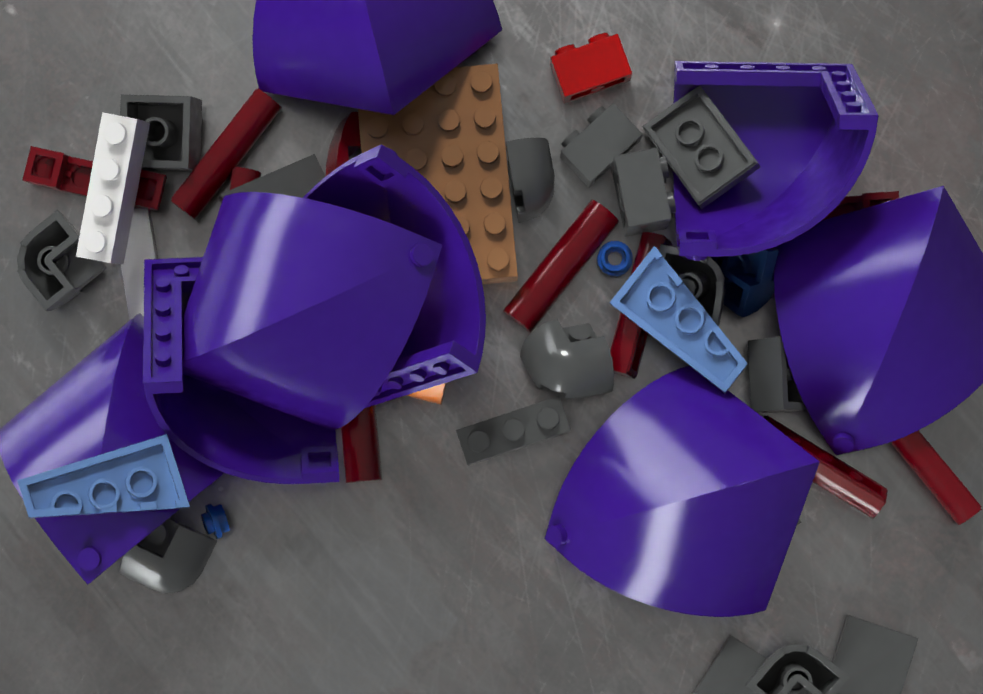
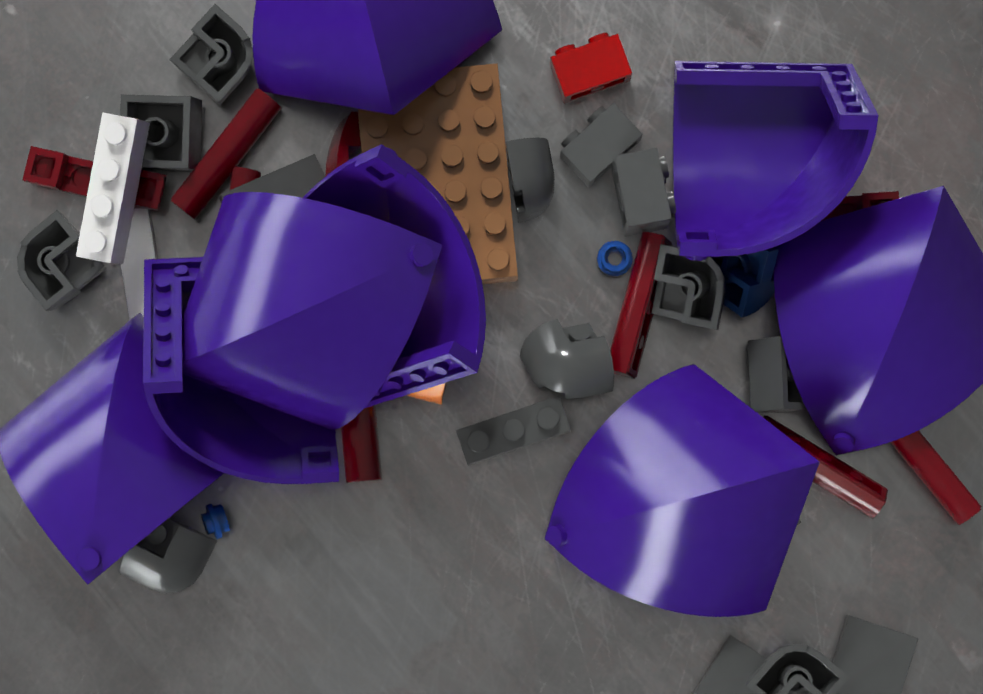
medium blue wing [17,434,190,518] -> none
dark red brick [503,199,619,333] -> none
medium blue wing [610,246,748,393] -> none
dark grey tile [642,85,761,209] -> none
none -> dark grey brick [170,4,253,105]

